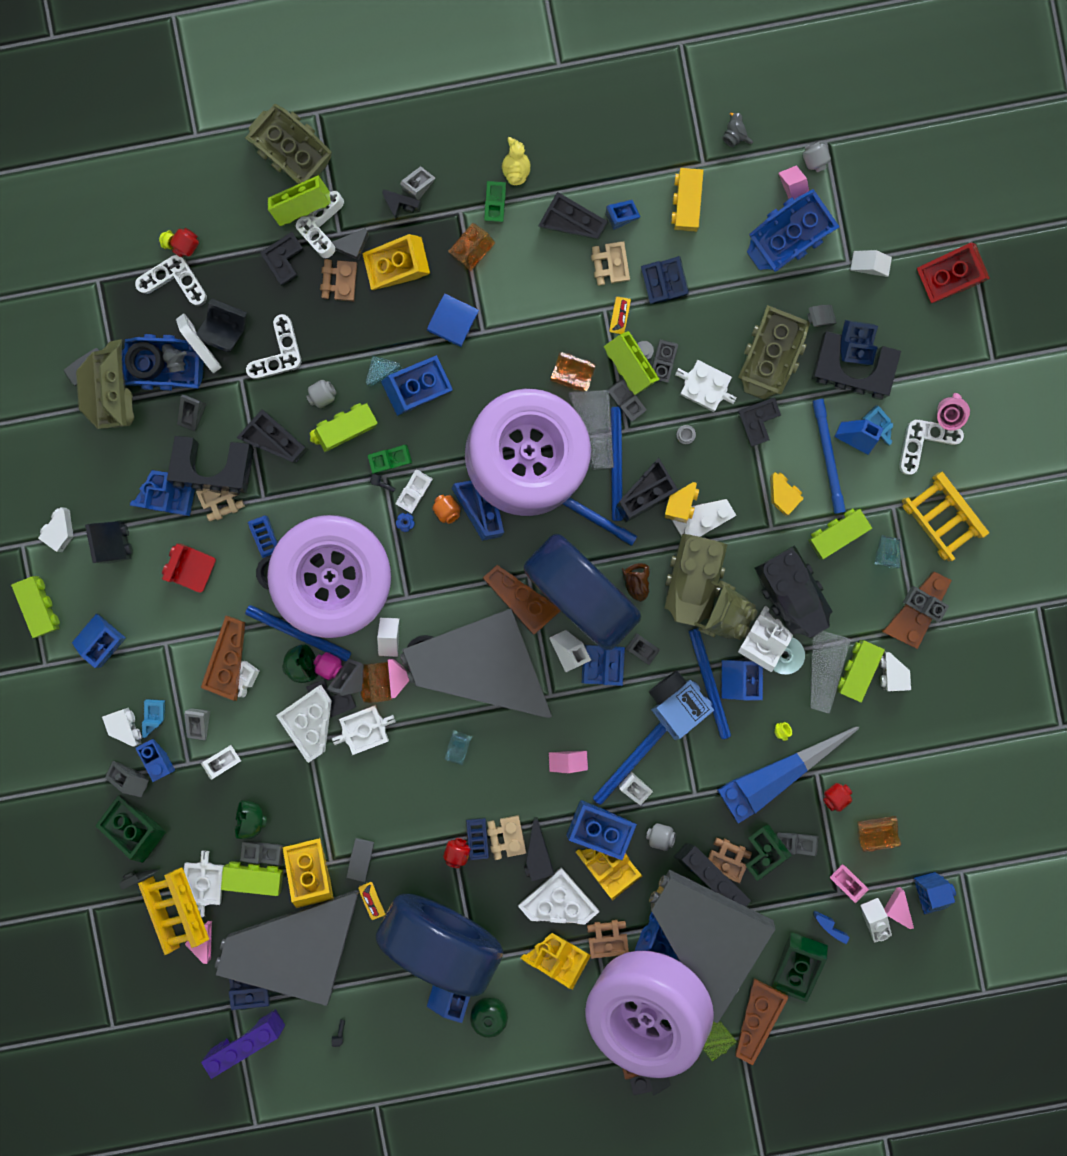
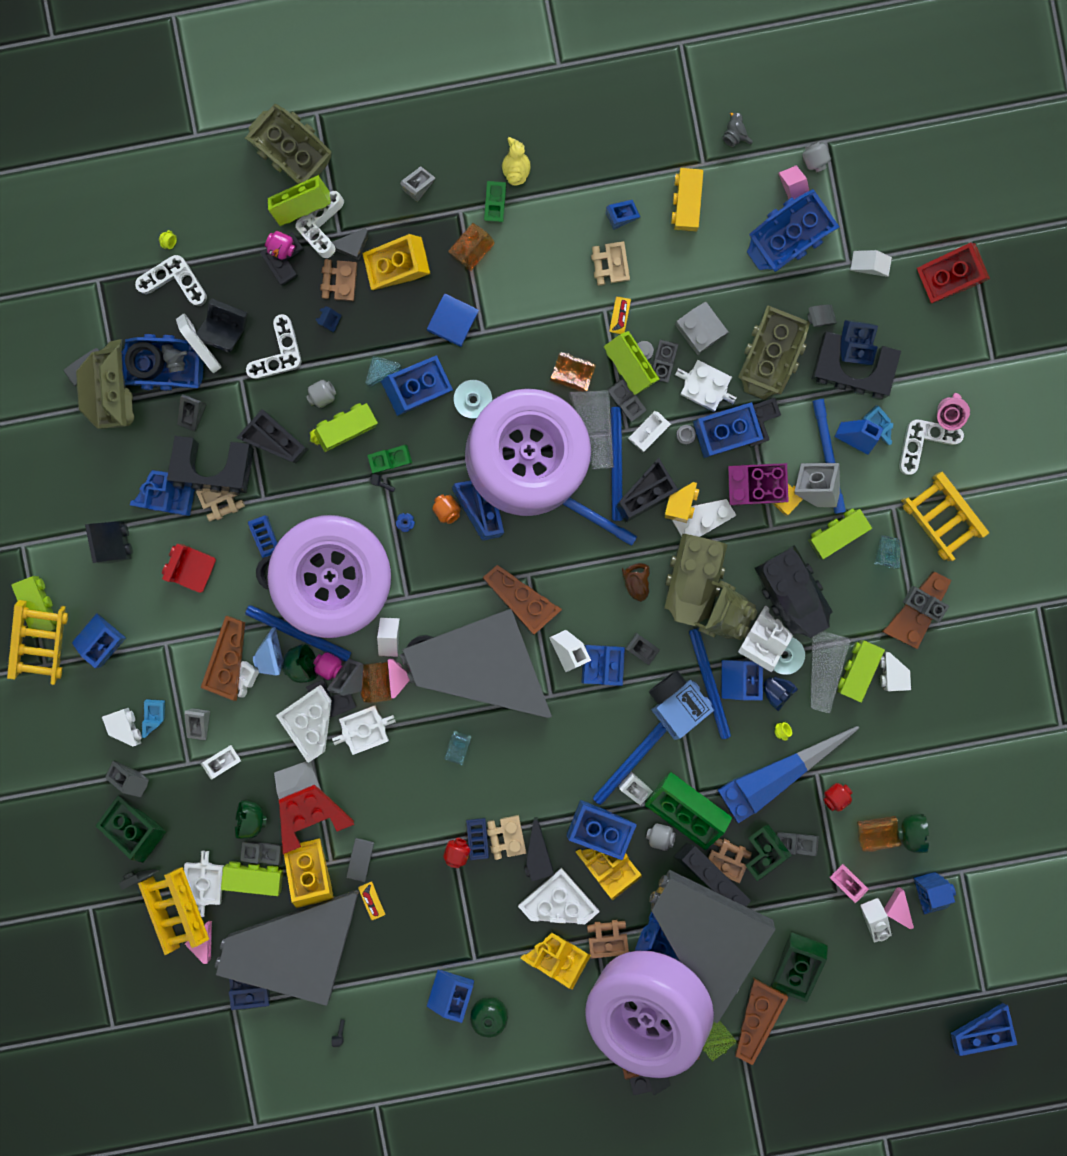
white slope [38,507,74,552] -> none
blue slope [136,739,175,782] -> none
red head [170,228,199,257] -> none
dark purple arch [201,1009,285,1079] -> none
dark blue wheel [376,894,503,997] -> none
black slope [382,189,421,221] -> none
white slope [396,469,433,514] -> none
dark blue wheel [524,534,641,650] -> none
black wedge [538,192,608,240] -> none
bright pink slope [549,751,588,773] -> none
dark blue slope [641,256,689,304] -> none
blue slope [813,911,850,944] -> none
none -> yellow fence [7,600,68,685]
none -> light blue slope [253,627,283,675]
none -> dark pink head [265,231,295,260]
none -> light grey slope [274,761,321,799]
none -> red wing [279,785,354,854]
none -> dark blue tile [315,306,342,332]
none -> light aqua dish [454,380,492,418]
none -> white hinge [628,411,671,453]
none -> green slope [644,772,733,850]
none -> light grey slope [675,302,728,355]
none -> blue slope [693,402,763,458]
none -> magenta slope [728,463,789,506]
none -> dark blue brick [763,676,798,711]
none -> light grey slope [794,463,840,507]
none -> dark green cylinder [897,814,929,853]
none -> blue wedge [951,1003,1017,1056]

